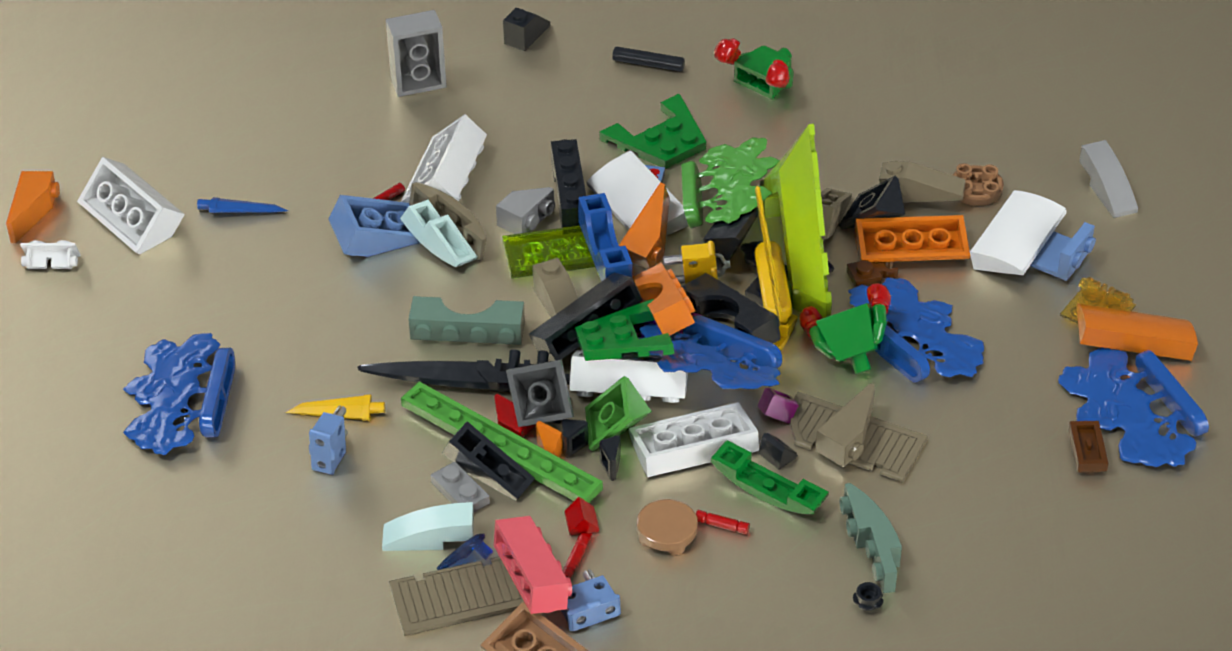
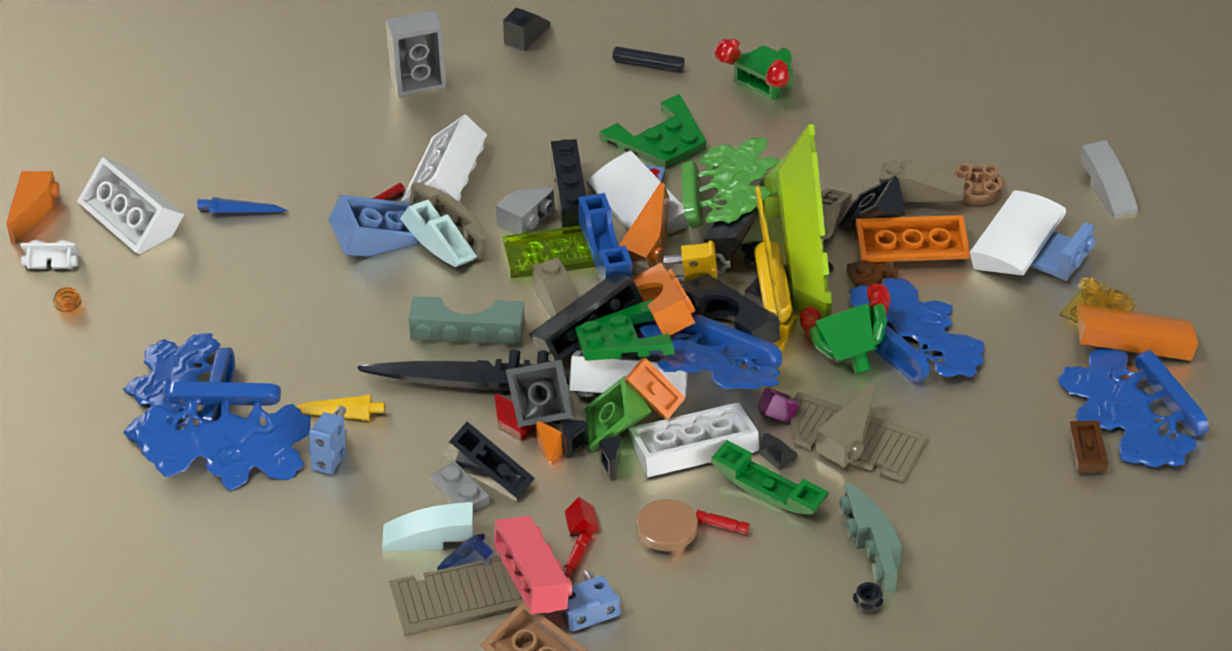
bright green plate [401,381,603,503] -> none
none -> clear orange plate [53,287,82,312]
none -> blue plant [133,382,311,492]
none -> orange plate [624,358,686,419]

